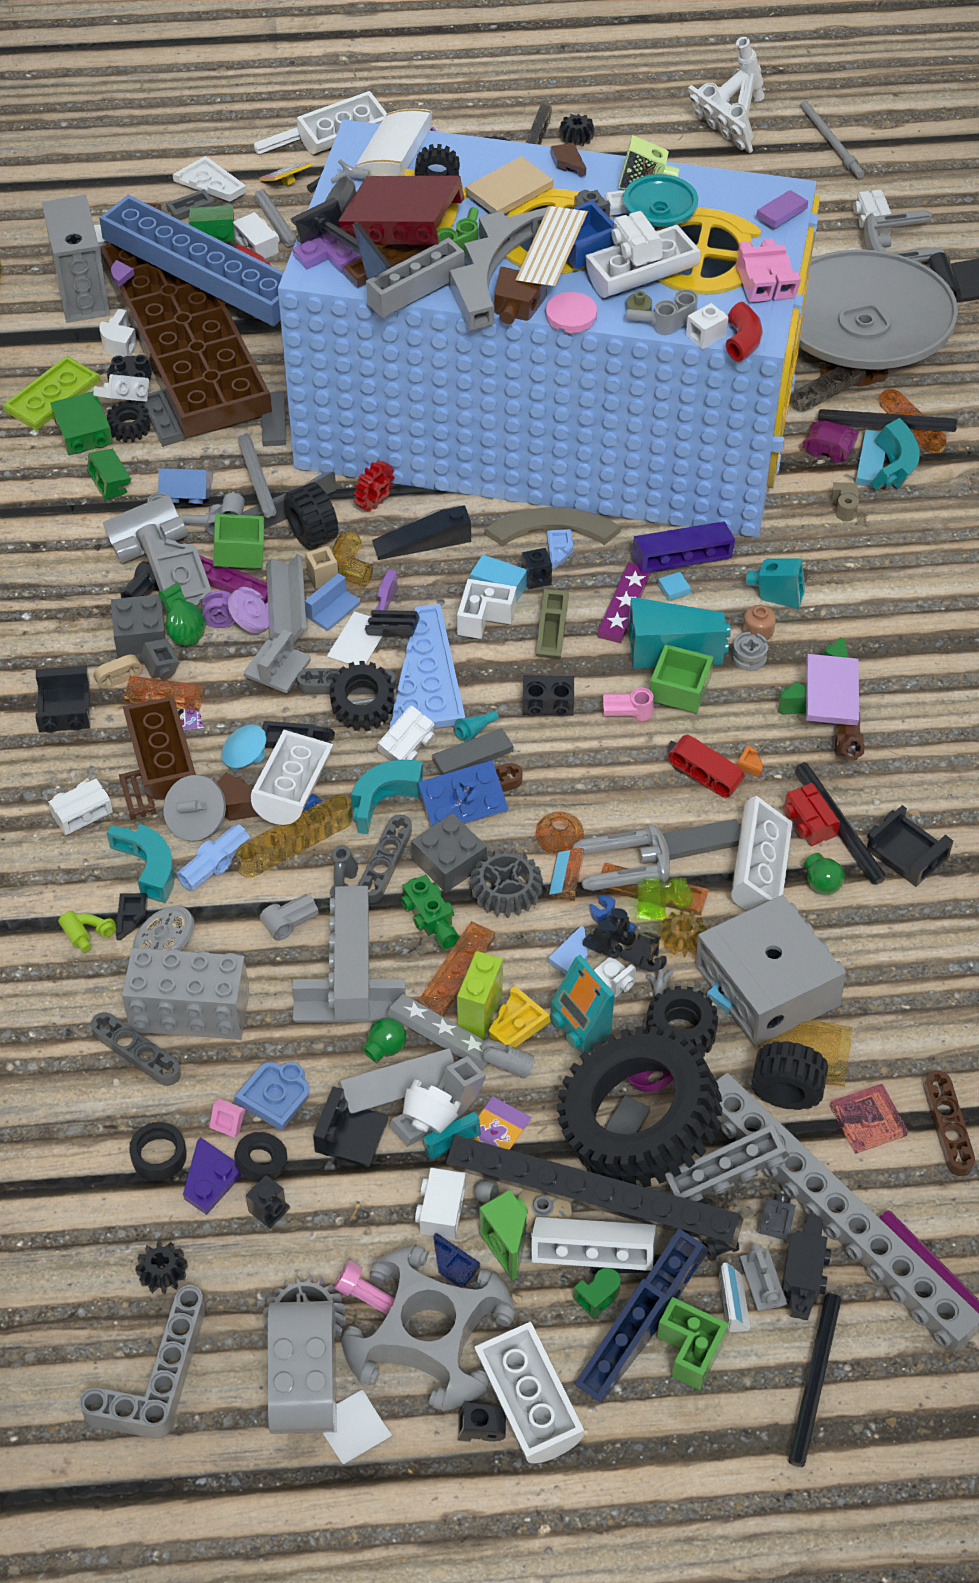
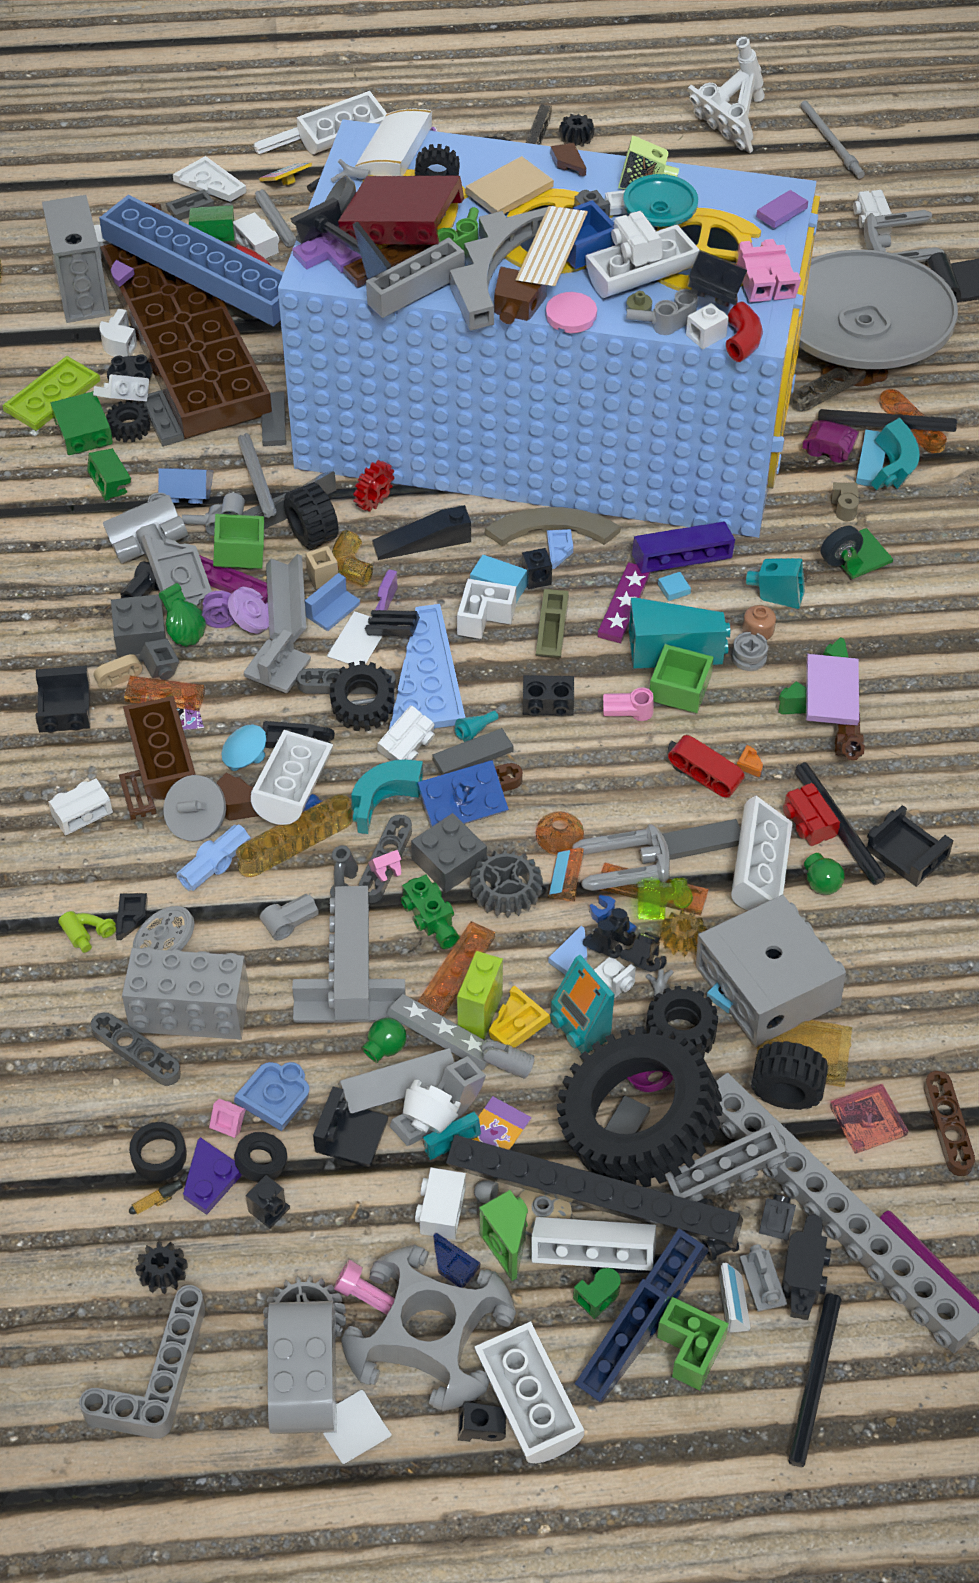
teal arch [107,824,175,904] -> none
none -> clear yellow piece [129,1180,183,1215]
none -> bright pink tile [368,850,401,882]
none -> black bracket [688,250,747,307]
none -> plate [820,525,893,579]

